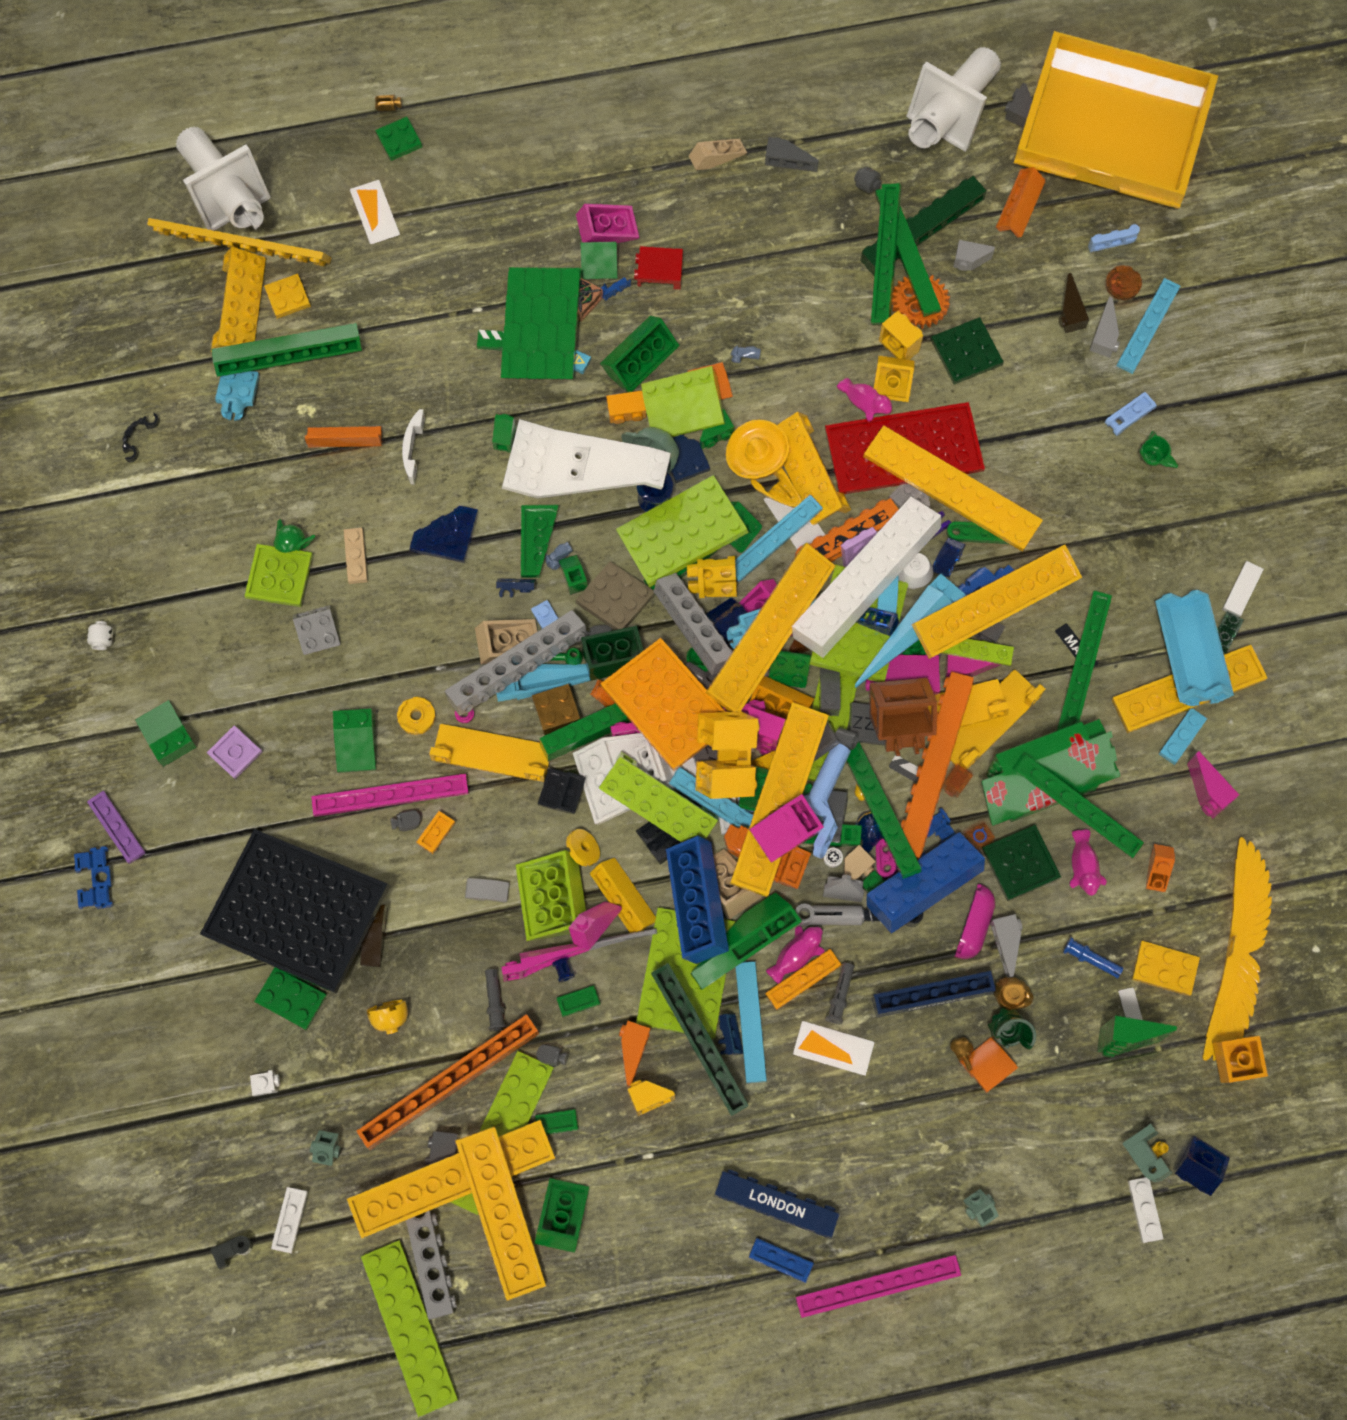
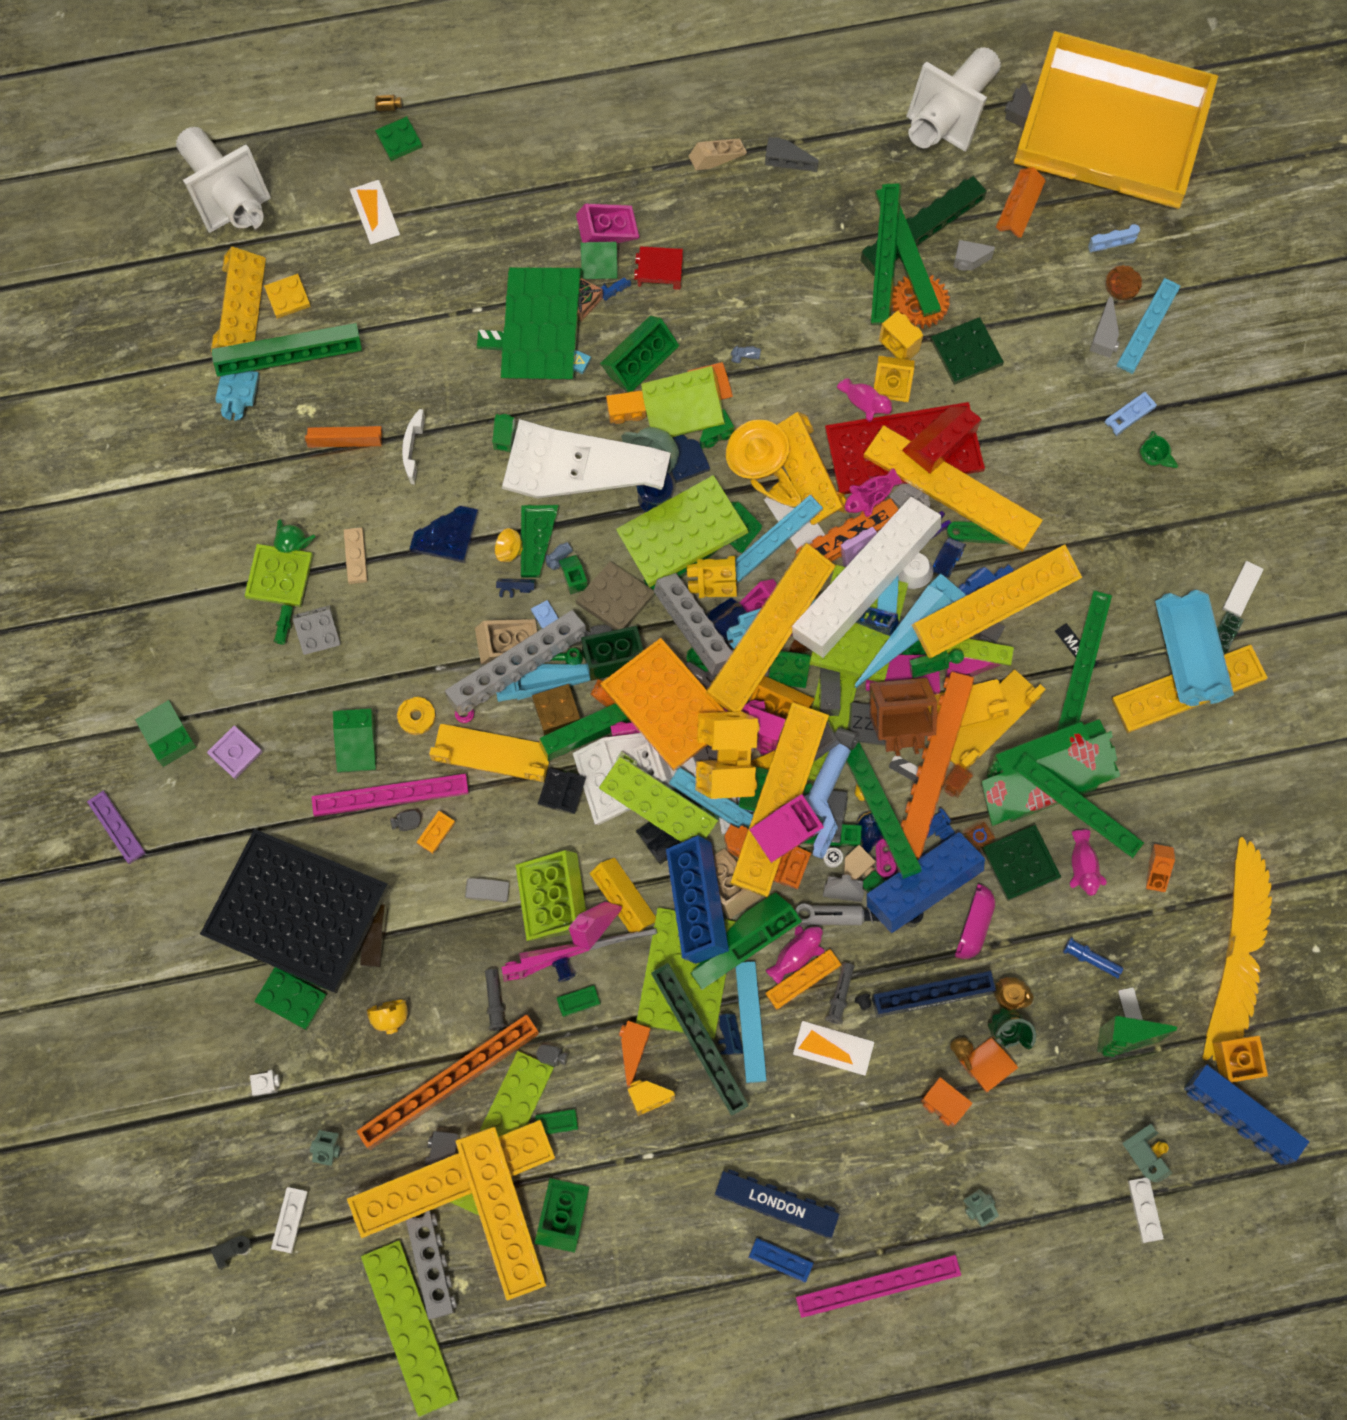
blue piece [74,846,113,909] -> none
white head [87,621,113,650] -> none
black piece [122,413,159,462] -> none
yellow plate [147,218,332,267] -> none
yellow tile [566,829,600,867] -> none
dark grey head [854,167,882,193] -> none
light grey slope [990,914,1023,977] -> none
dark brown slope [1059,273,1089,334] -> none
yellow plate [1131,941,1200,997] -> none
medium azure plate [1159,708,1207,765] -> none
clear blue slope [1175,1136,1230,1196] -> none
dark pink slope [1187,751,1239,819] -> none
none -> green pin [273,605,293,645]
none -> yellow piece [495,528,523,562]
none -> dark pink animal [844,468,902,517]
none -> black piece [854,993,872,1010]
none -> red slope [902,407,982,474]
none -> green plate [909,649,964,678]
none -> orange slope [921,1077,973,1127]
none -> blue brick [1184,1065,1310,1165]

